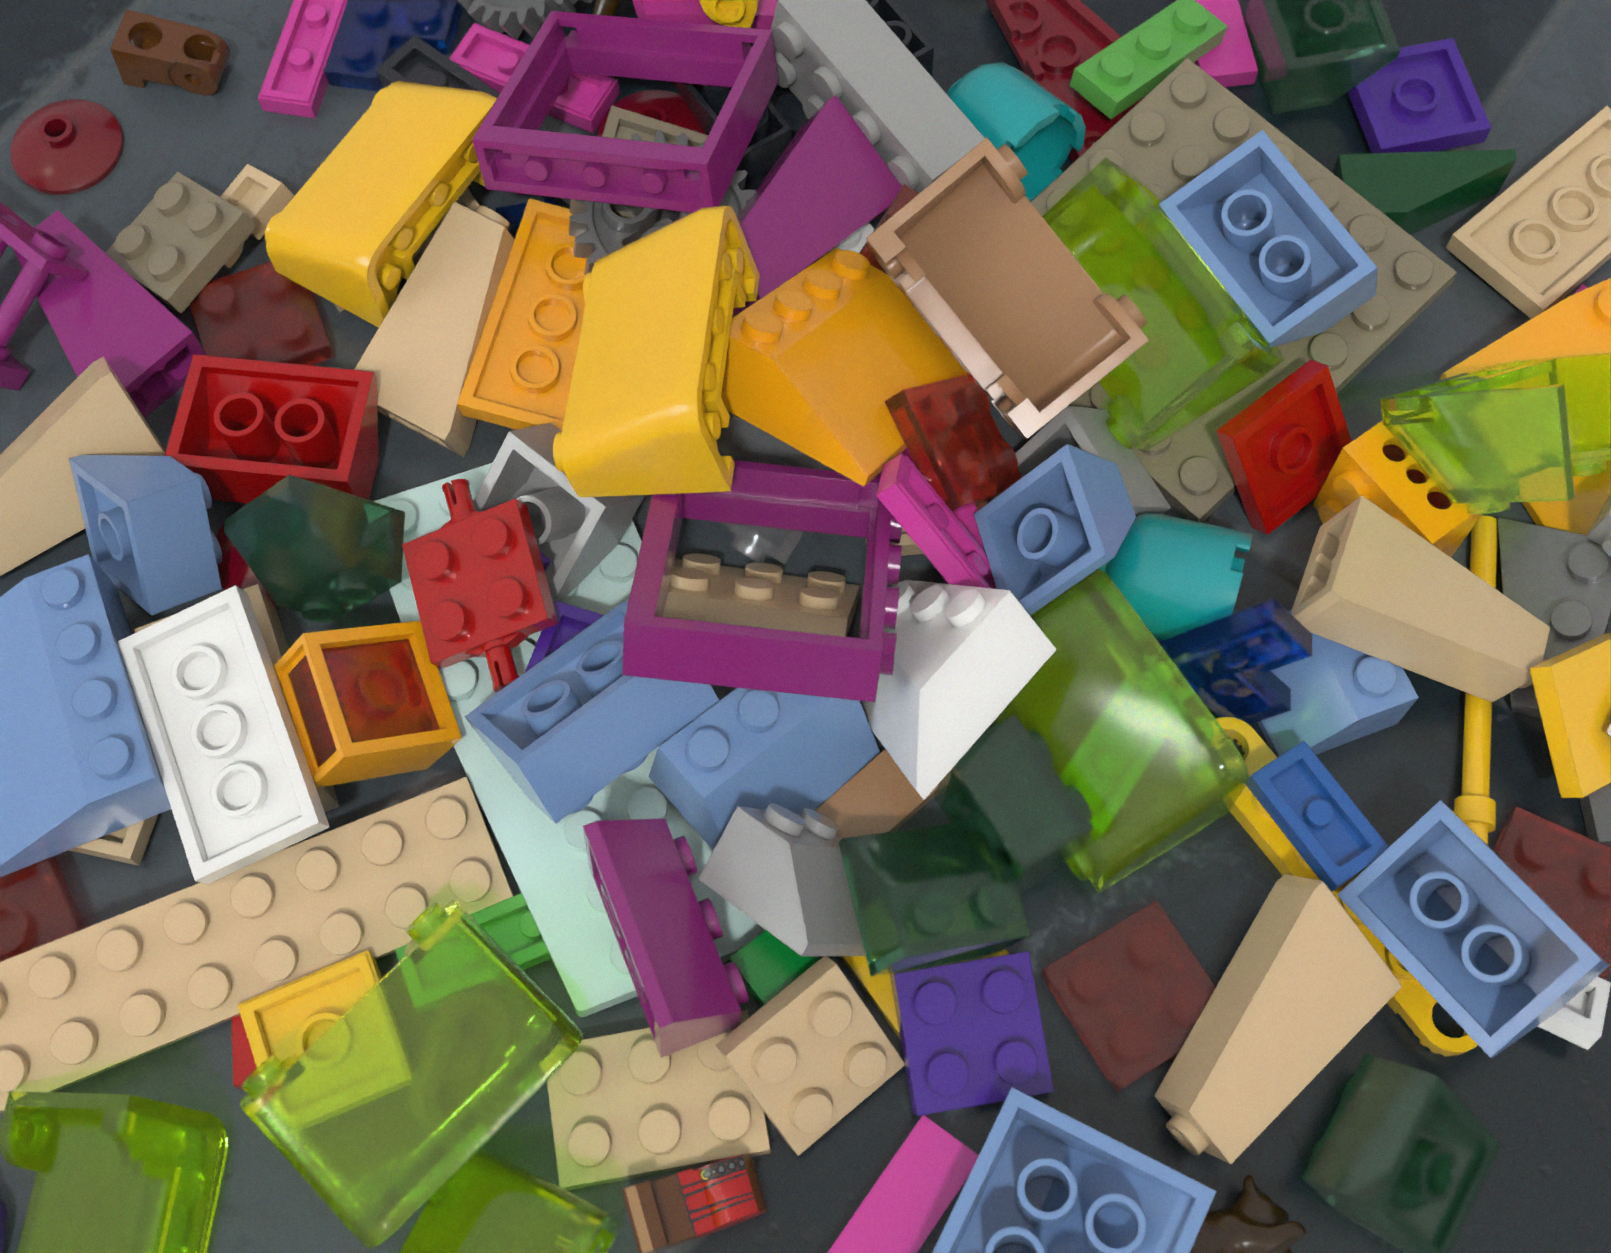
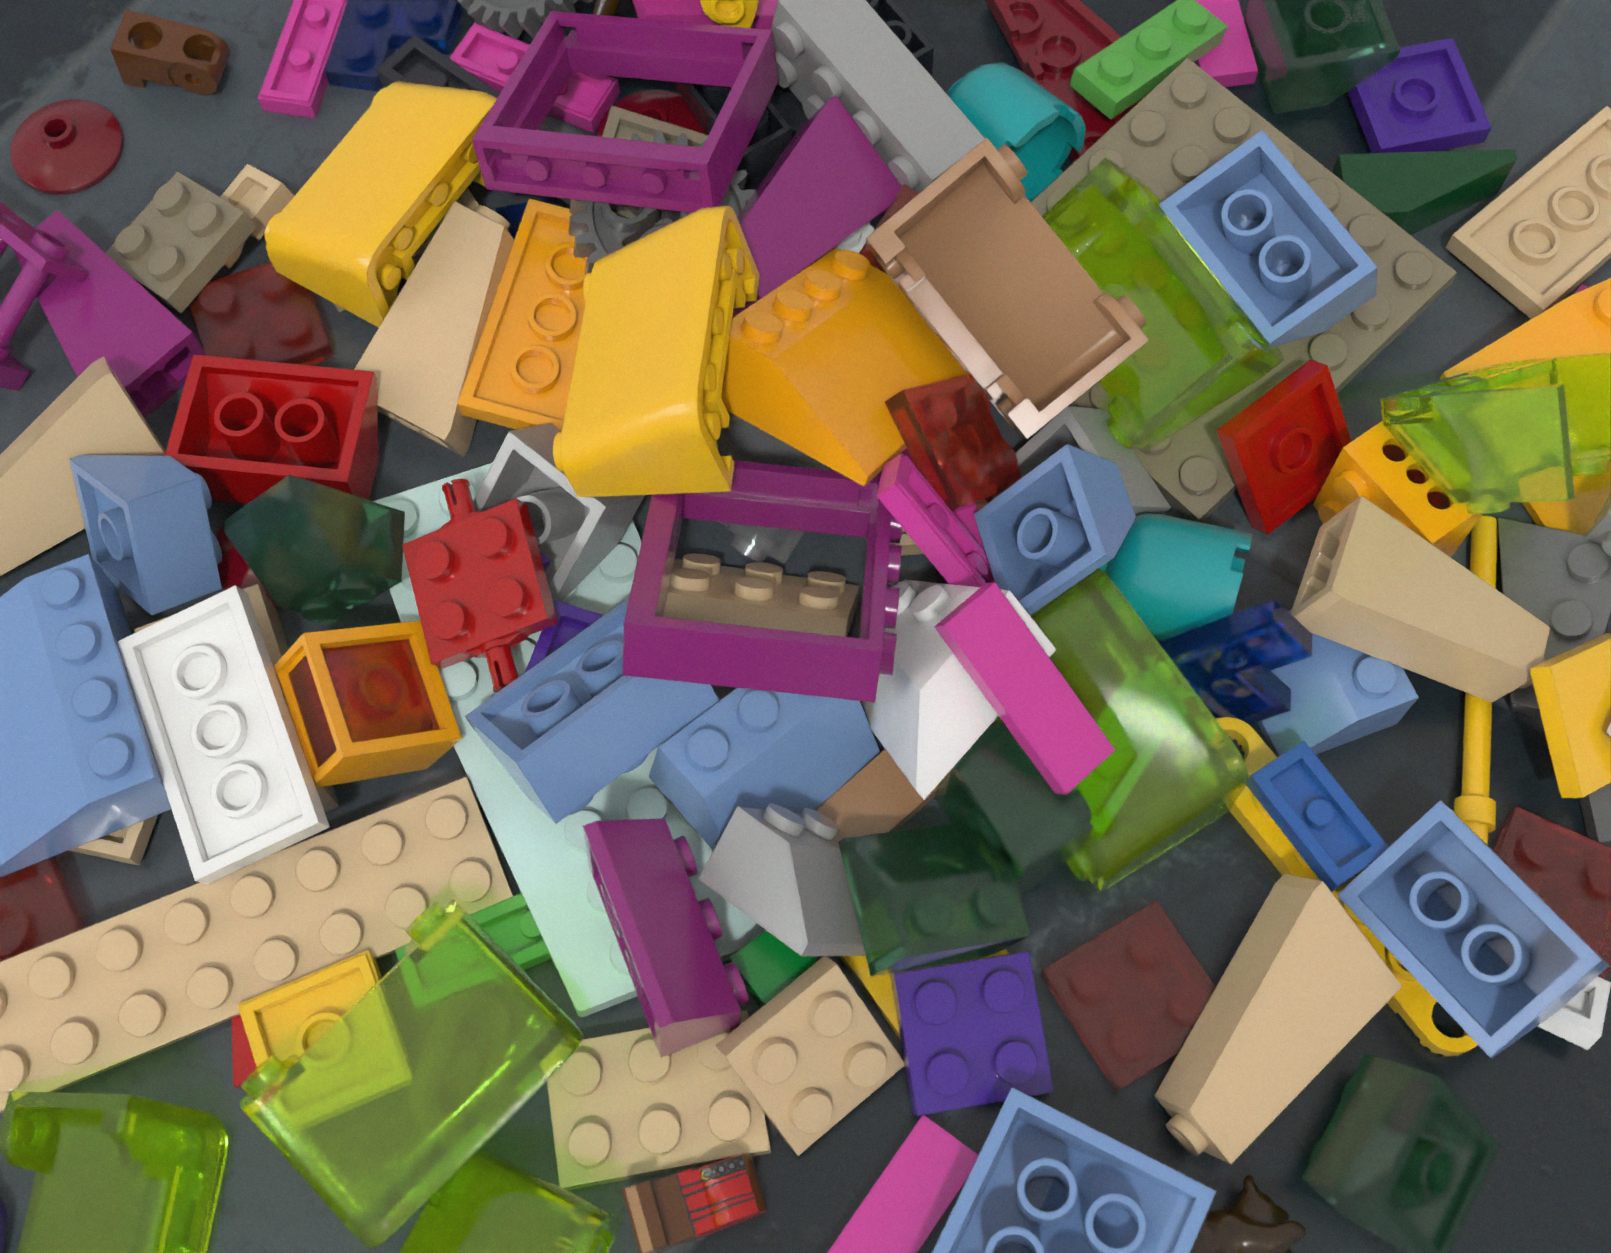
none -> dark pink tile [934,582,1115,794]

